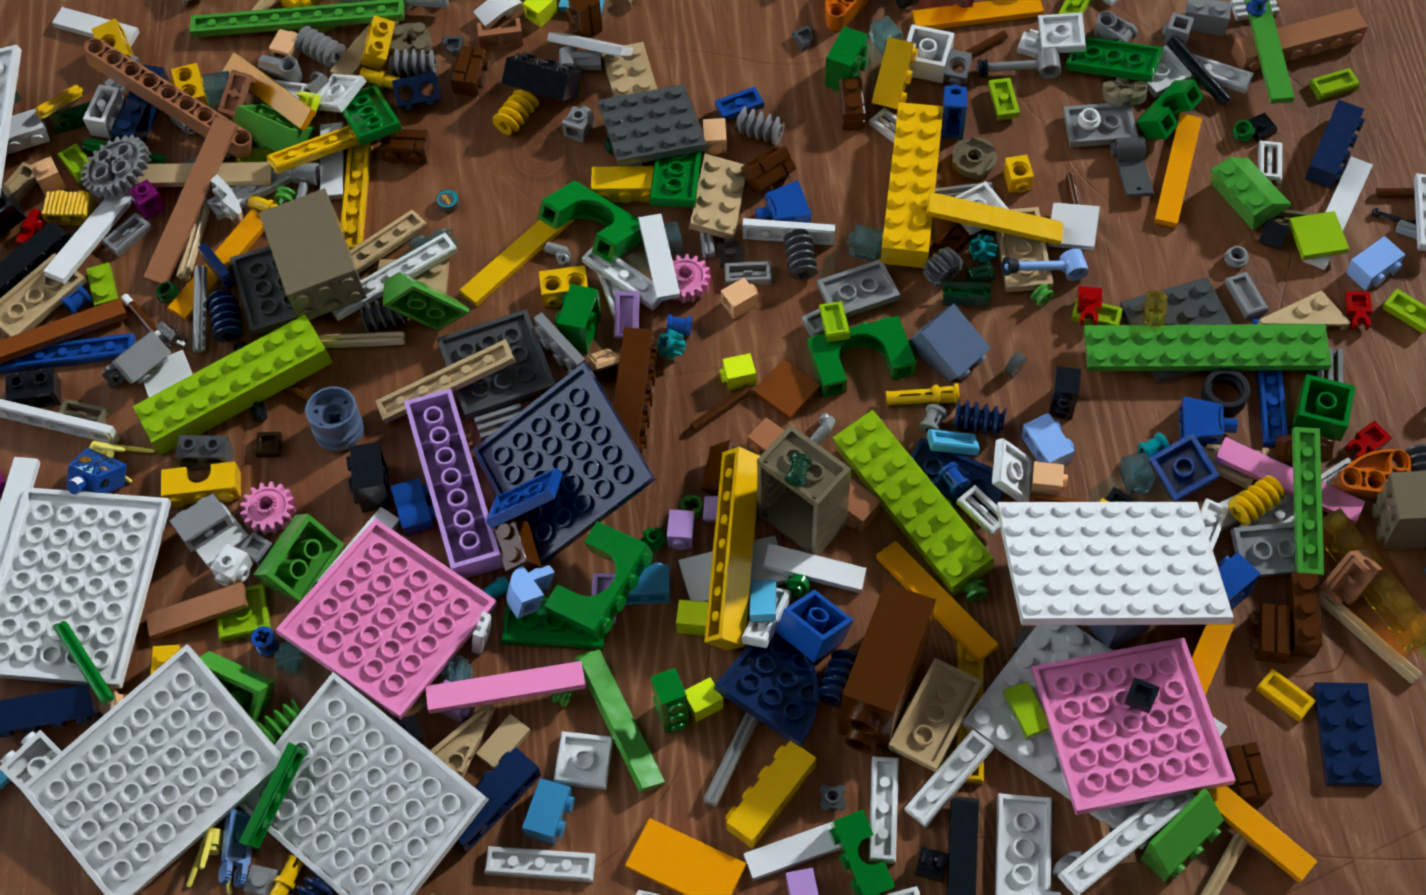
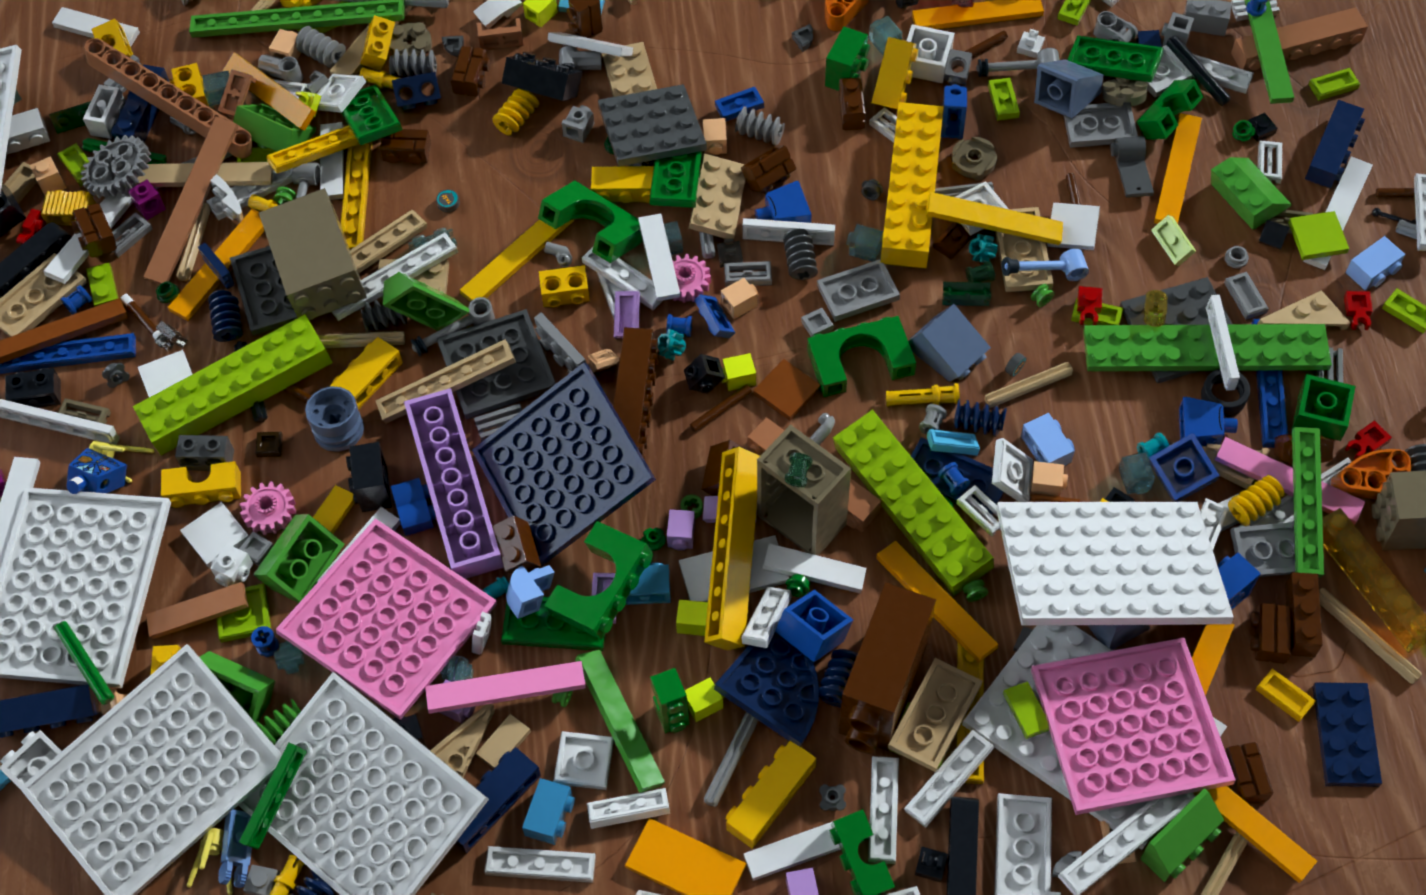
yellow axle [35,85,83,119] -> none
light grey brick [112,330,171,384] -> none
light grey brick [169,493,234,552] -> none
light grey axle [193,265,207,353] -> none
blue tile [486,468,563,528] -> none
green brick [555,284,601,354] -> none
medium azure tile [750,579,777,622] -> none
lime tile [819,301,851,342] -> none
dark grey gear [923,247,963,287] -> none
yellow brick [1003,155,1034,193] -> none
white tile [1038,13,1086,53] -> none
black brick [1048,366,1081,419] -> none
white plate [1078,108,1101,130] -> none
black plate [1124,677,1160,714] -> none
nougat hinge [1320,549,1382,605] -> none
none -> reddish brown brick [71,203,117,258]
none -> yellow tile [313,485,355,534]
none -> yellow brick [330,337,403,410]
none -> light grey piece [411,297,495,357]
none -> white tile [587,788,670,829]
none -> black brick [684,354,725,394]
none -> blue plate [694,294,736,339]
none -> dark grey plate [861,179,883,200]
none -> tan axle [985,362,1073,408]
none -> sand blue slope [1034,59,1103,118]
none -> dark blue tile [1136,30,1162,47]
none -> yellowish green plate [1151,215,1196,266]
none -> white tile [1206,294,1240,391]

